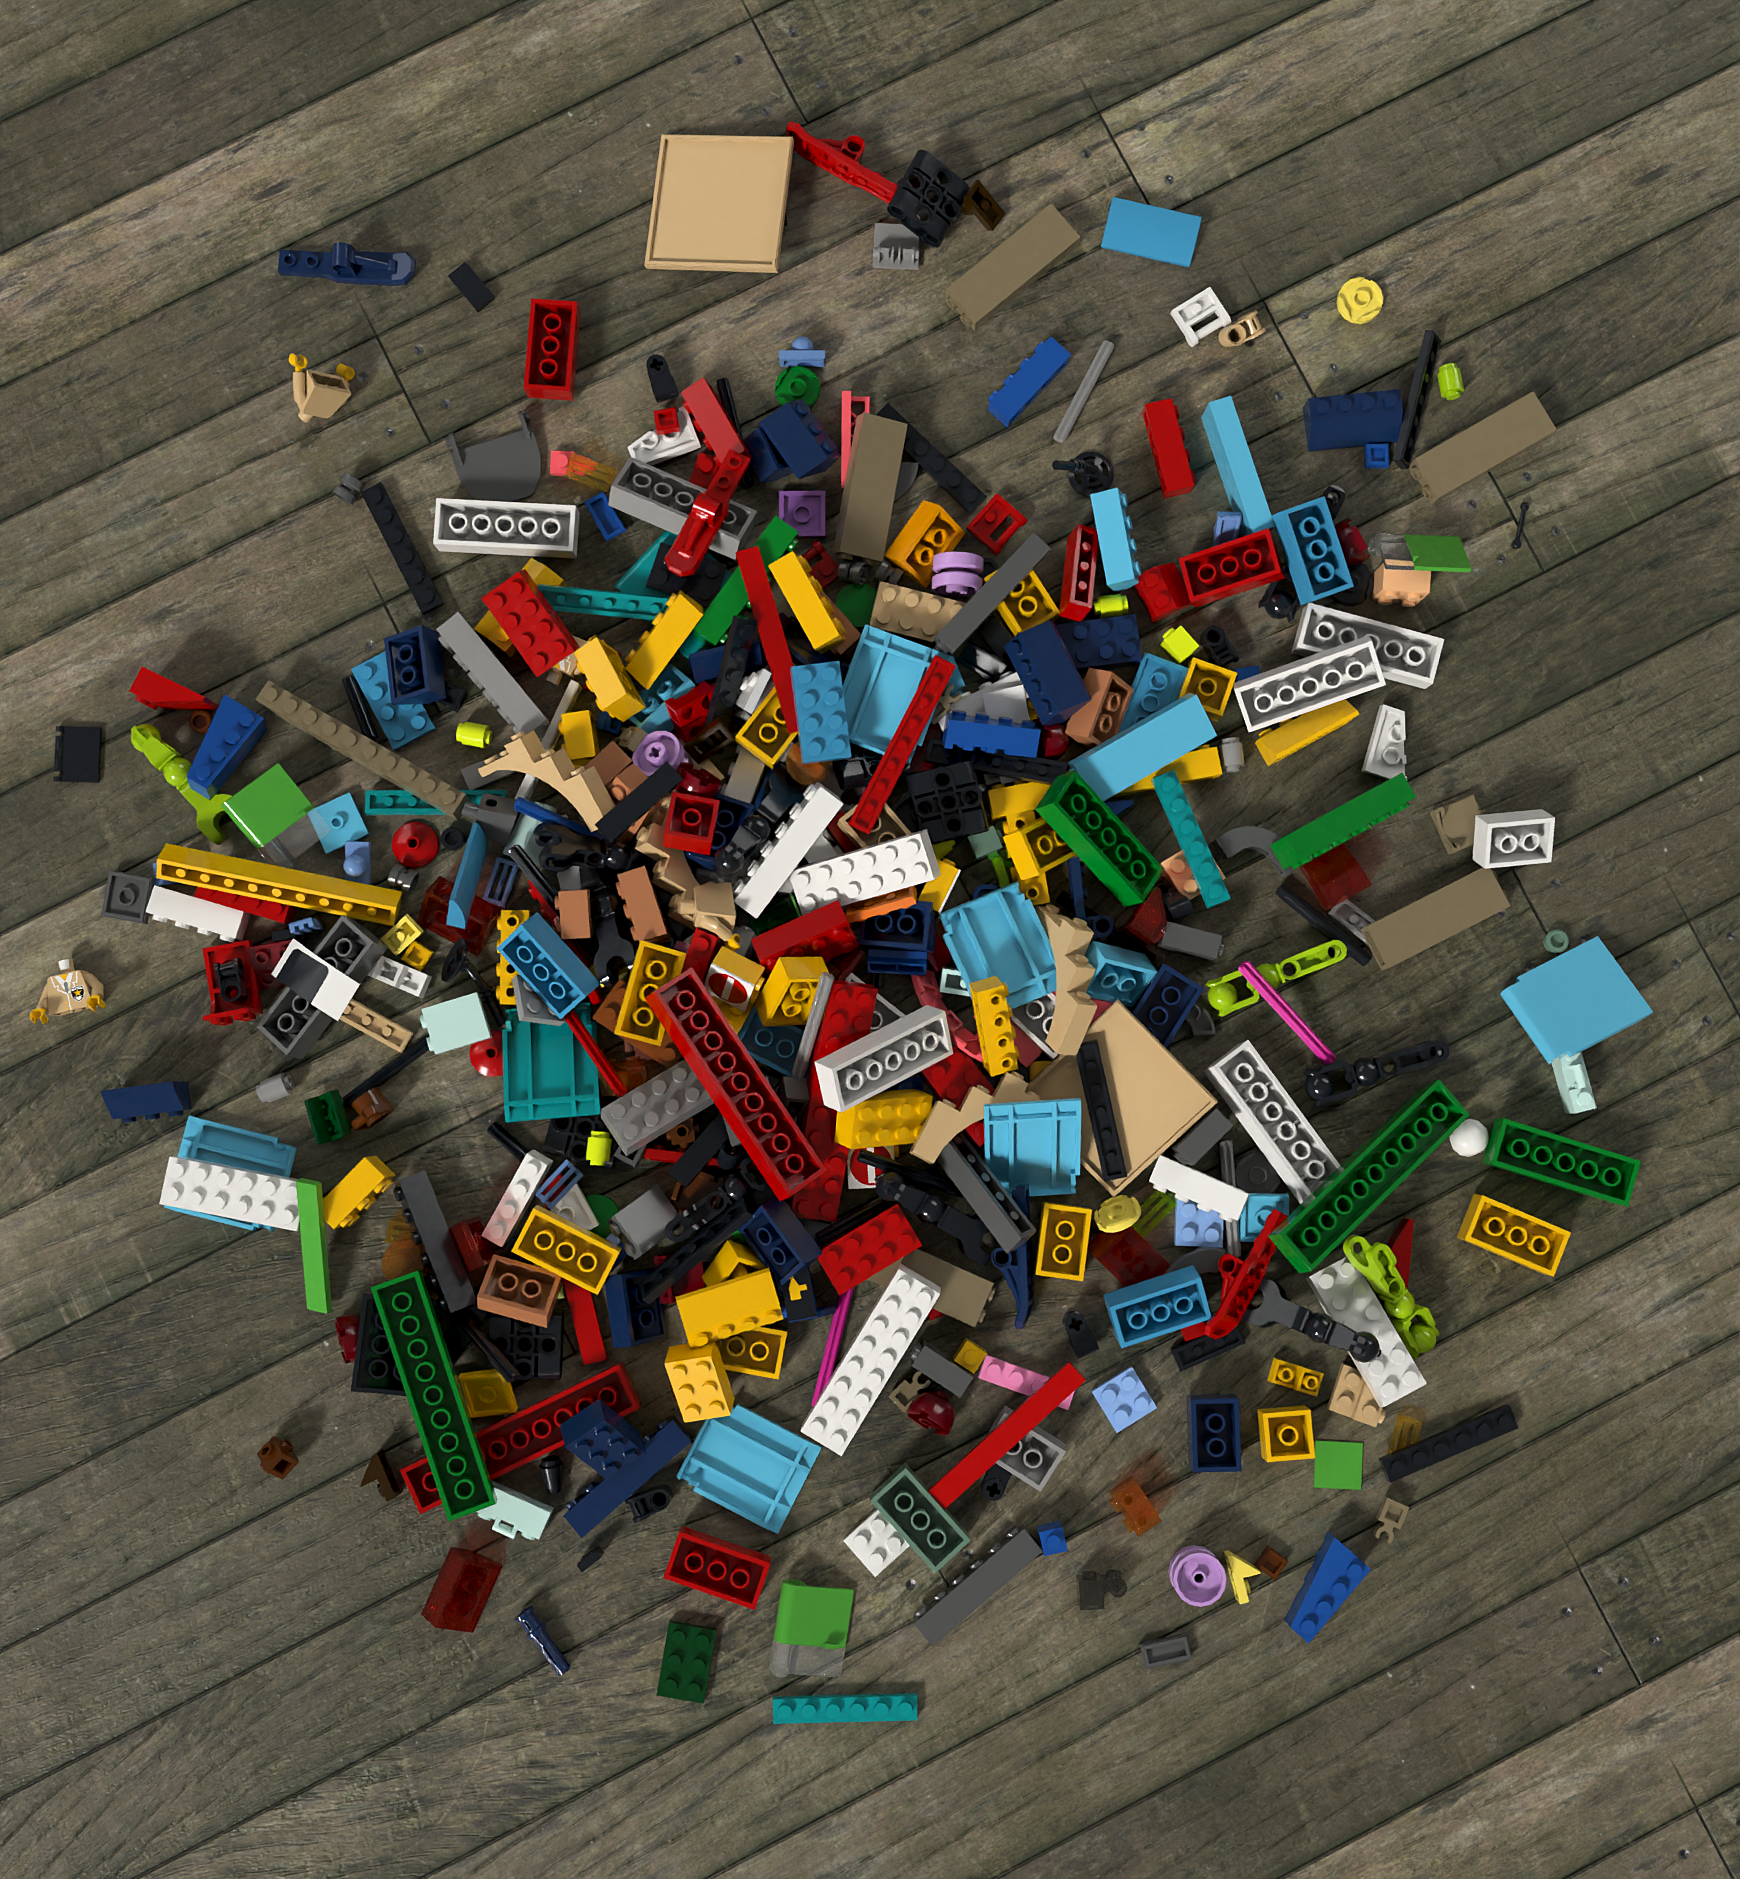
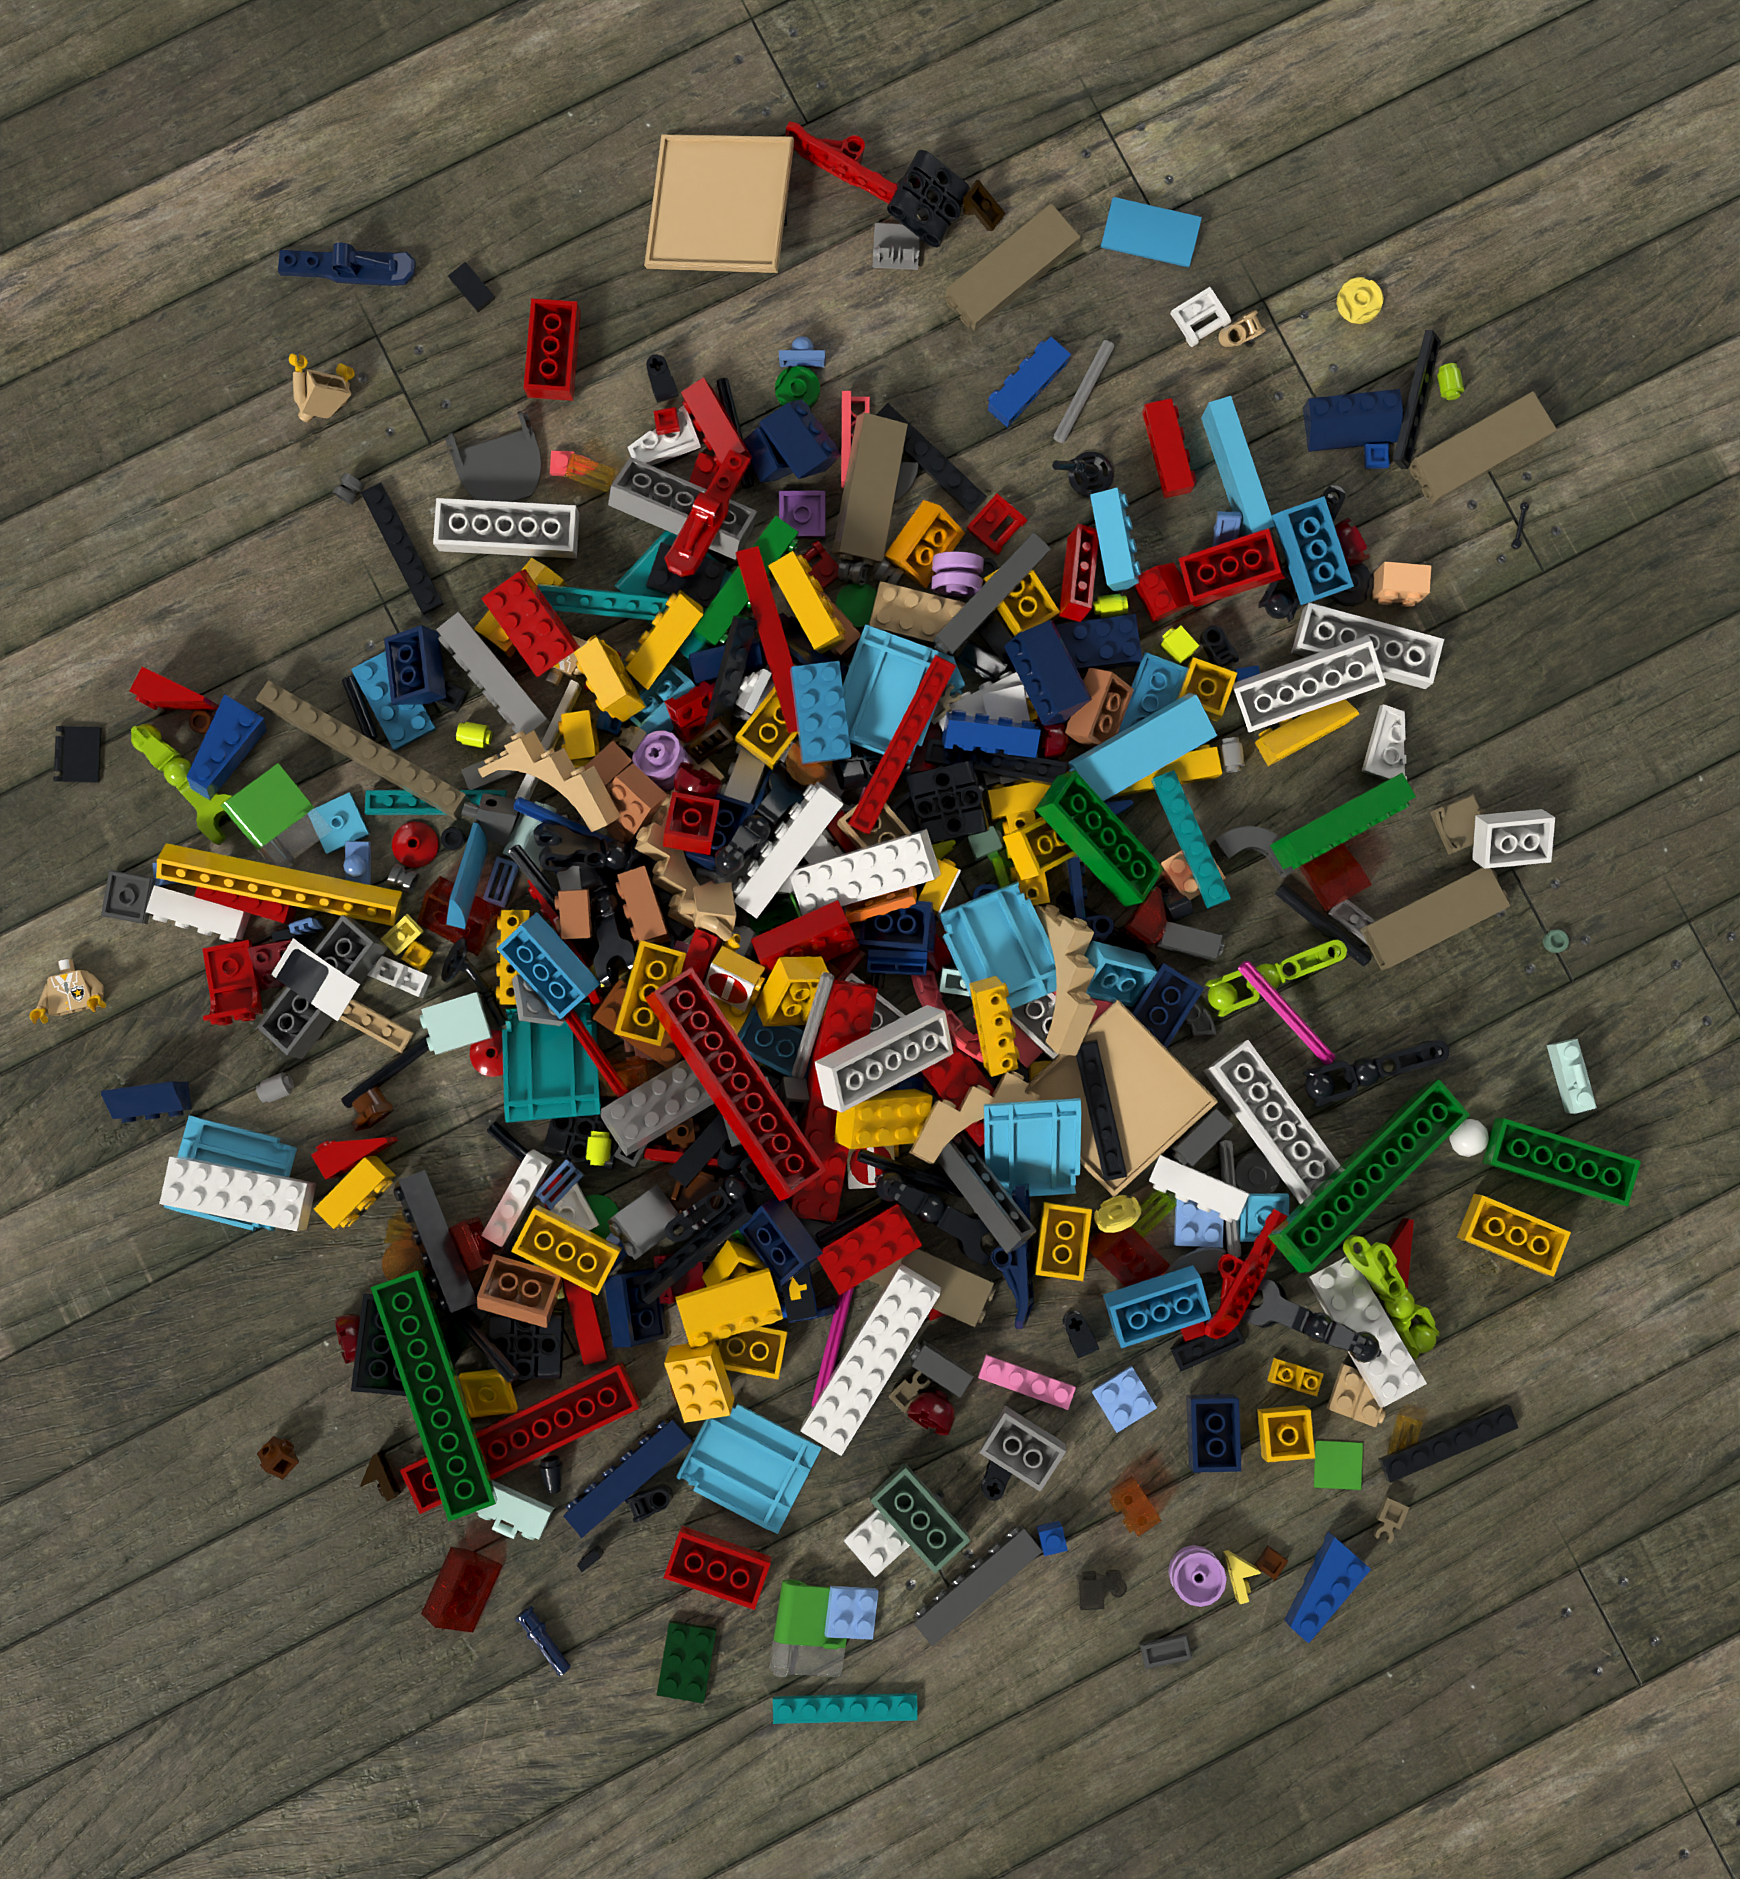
black piece [214,957,249,1005] -> none
bright green tile [296,1178,332,1314] -> none
dark green bracket [304,1089,351,1145] -> none
dark blue brick [560,1399,646,1479] -> none
blue tile [584,491,627,541] -> none
black tile [595,762,683,843] -> none
red tile [928,1361,1086,1509] -> none
yellow brick [953,1337,987,1374] -> none
bright green door [1368,533,1471,572] -> none
medium azure piece [1500,936,1653,1064] -> none
none -> red slope [311,1137,399,1180]
none -> light blue plate [824,1586,879,1640]

